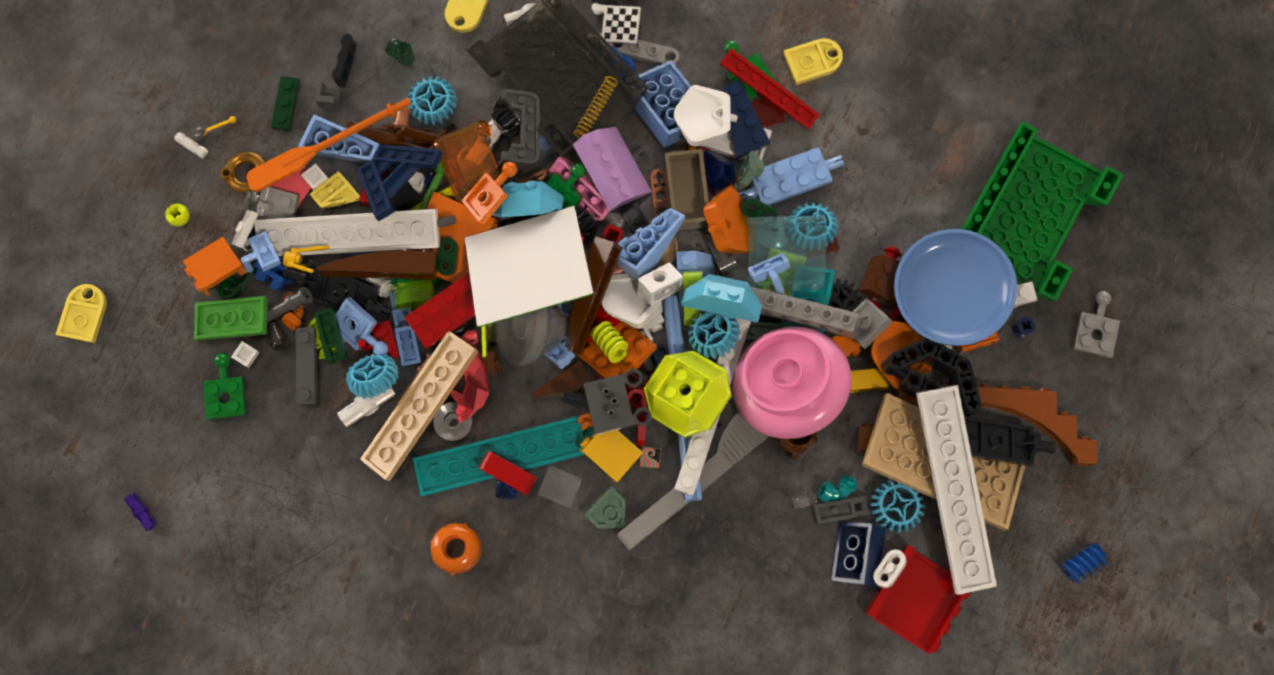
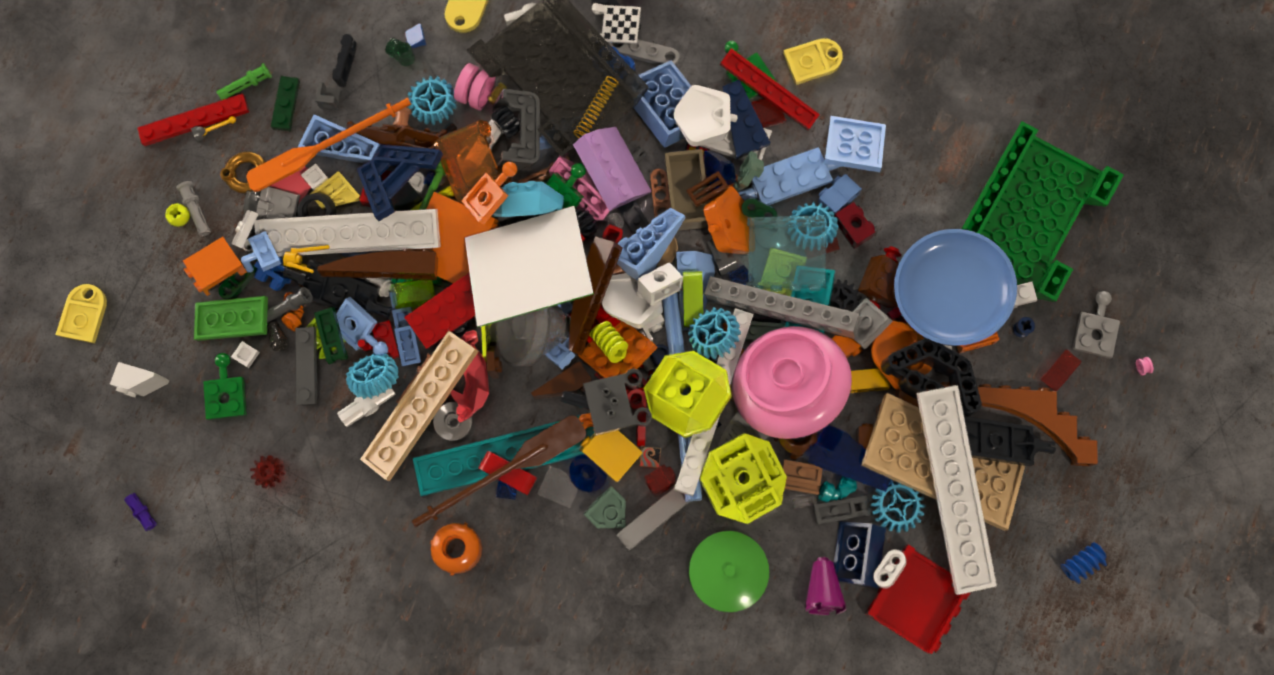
white axle [174,132,208,158] -> none
dark grey tile [437,215,457,228] -> none
dark green plate [437,238,459,276] -> none
medium azure wedge [681,274,762,323] -> none
light blue plate [748,253,791,294] -> none
none -> white slope [110,362,169,398]
none -> red plate [137,94,250,147]
none -> light grey pin [176,181,211,237]
none -> bright green pin [216,63,272,100]
none -> clear red gear [250,455,285,489]
none -> black tyre [298,193,337,217]
none -> slope [405,24,426,49]
none -> reddish brown piece [412,415,586,528]
none -> bright pink wheel [454,63,496,111]
none -> light yellow piece [488,83,507,104]
none -> clear blue dish [569,454,607,492]
none -> clear red brick [644,464,676,498]
none -> reddish brown tile [686,171,729,208]
none -> bright green dish [689,531,769,612]
none -> neon yellow piece [699,433,787,524]
none -> clear blue tile [728,265,755,286]
none -> medium nougat plate [782,459,823,495]
none -> magenta cone [805,557,846,615]
none -> clear blue wedge [808,424,891,492]
none -> medium blue brick [818,174,862,215]
none -> light blue plate [824,116,886,172]
none -> dark red brick [834,202,875,249]
none -> clear red slope [1041,349,1082,391]
none -> bright pink bush [1136,357,1154,376]

